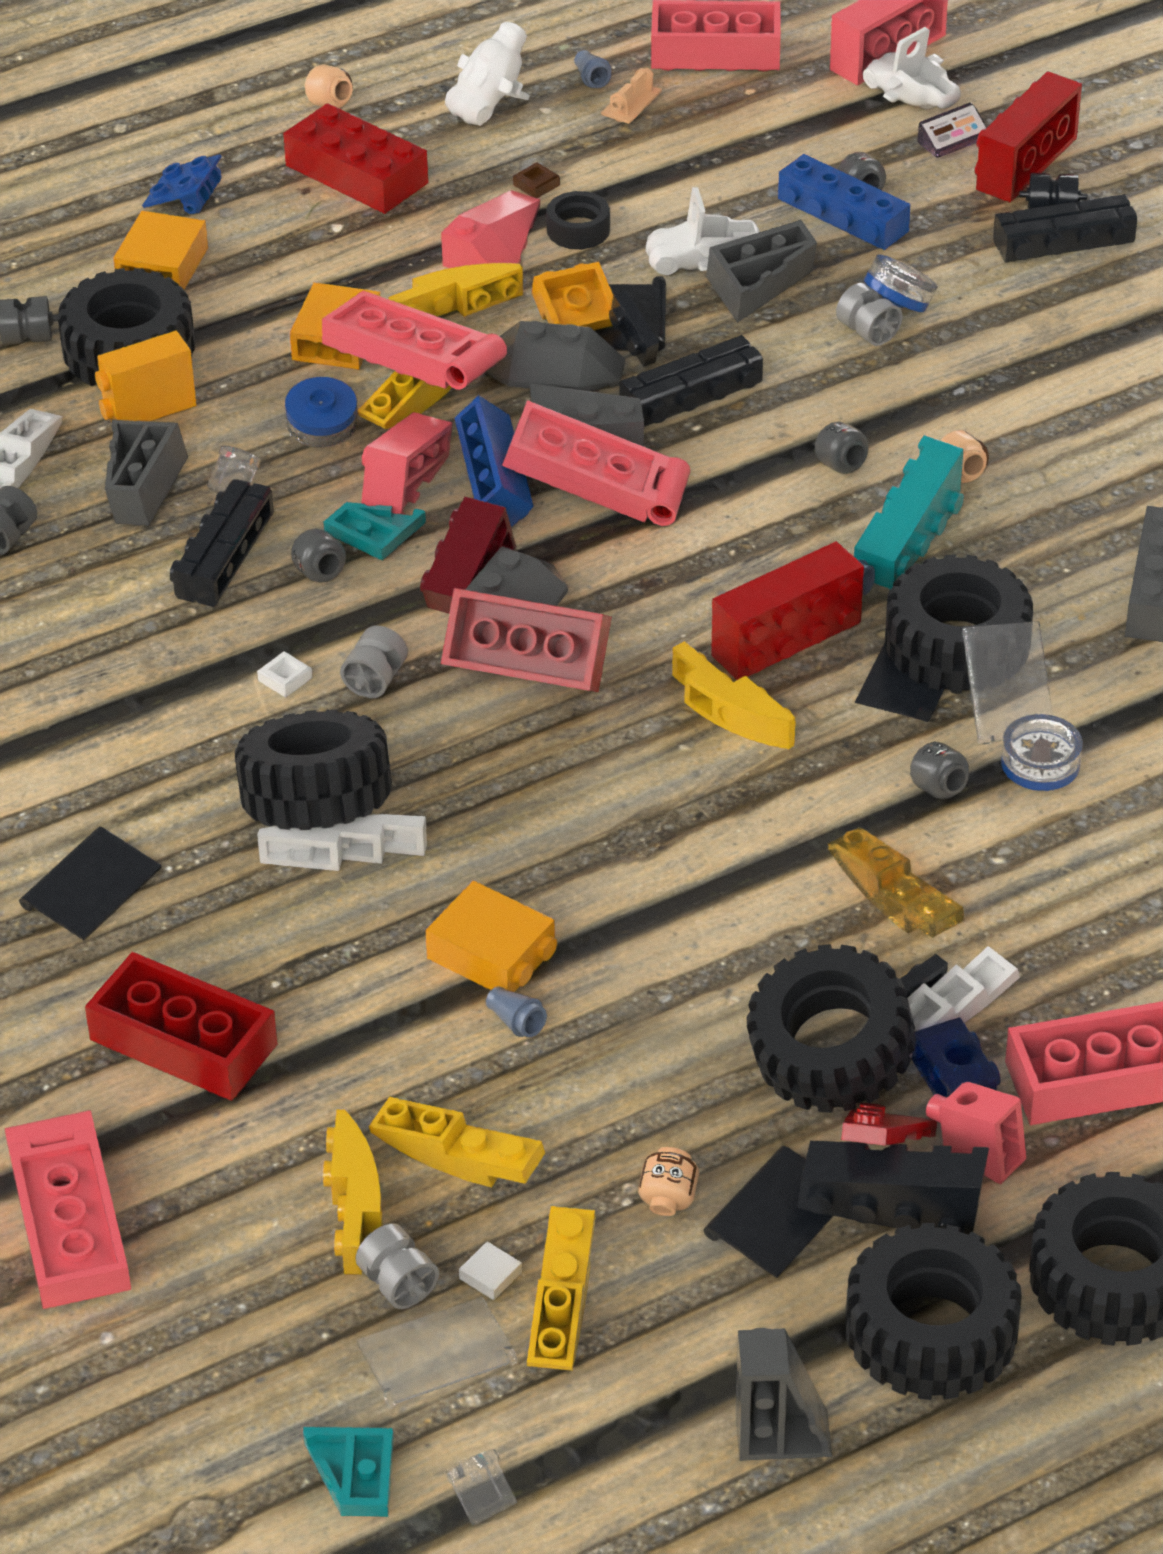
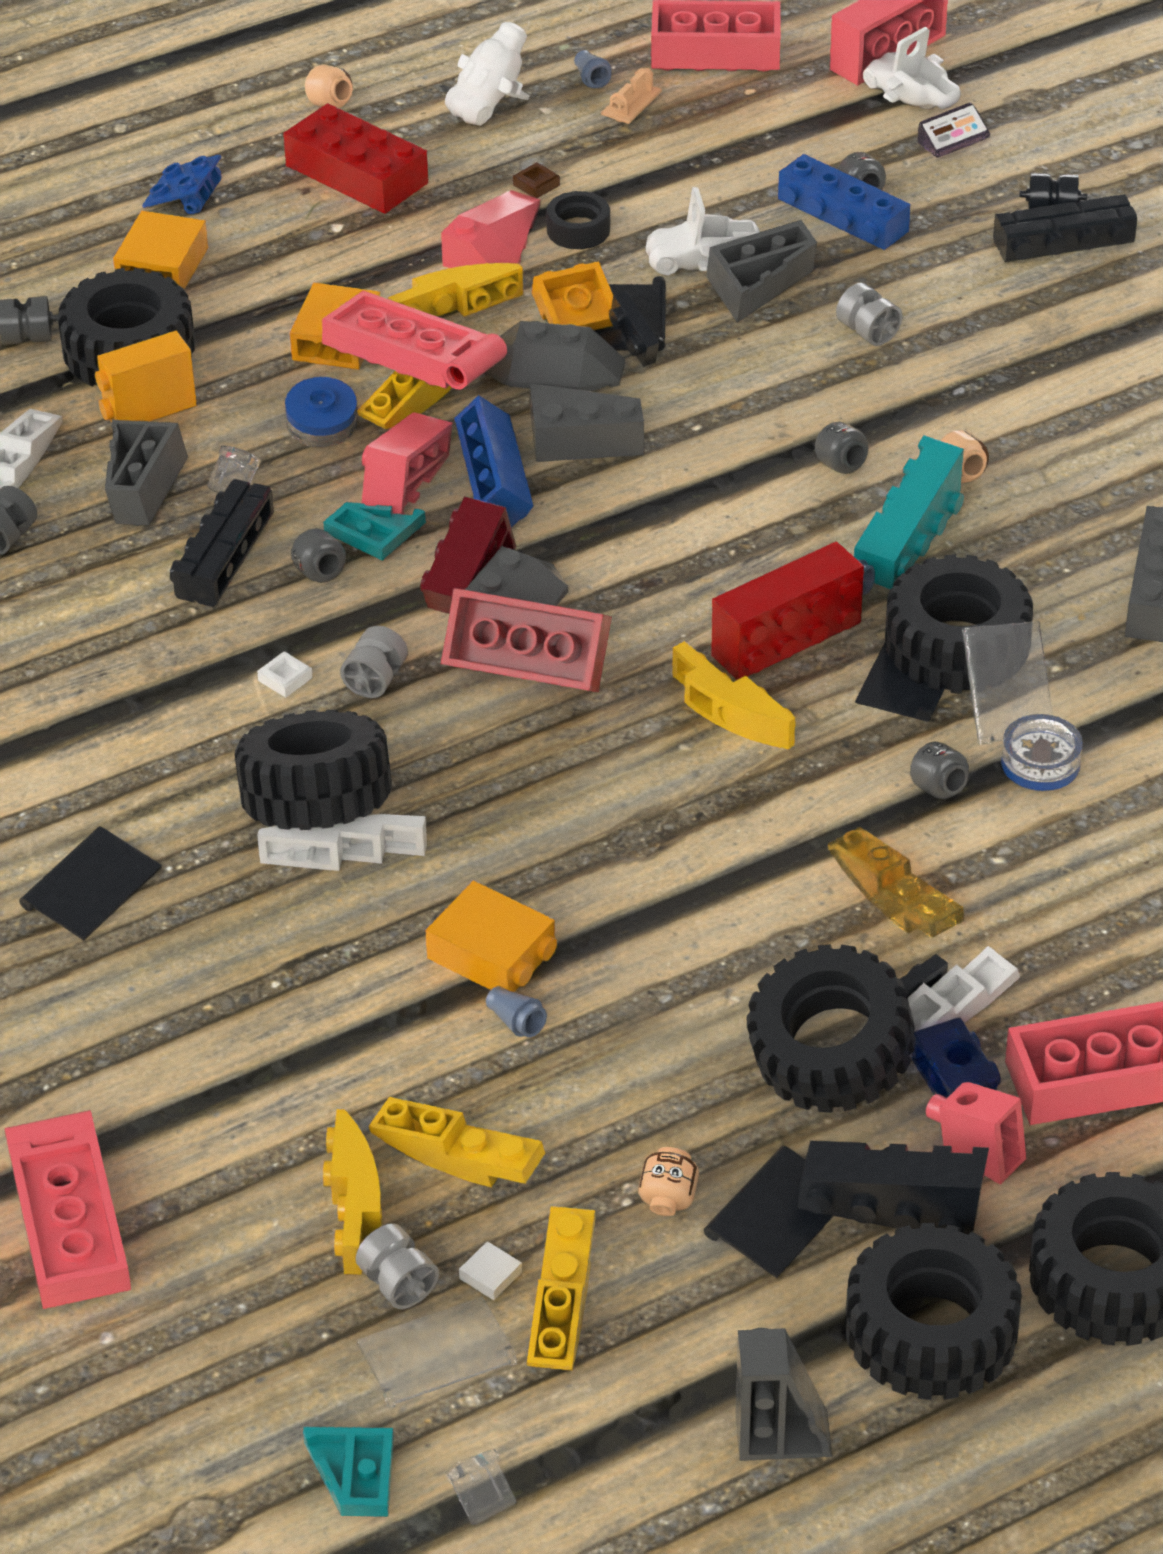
red brick [85,951,278,1101] -> none
coral hinge [502,400,691,526] -> none
black brick [619,335,763,427] -> none
red wing [841,1103,937,1146] -> none
clear piece [864,254,938,312] -> none
red brick [974,71,1082,203] -> none

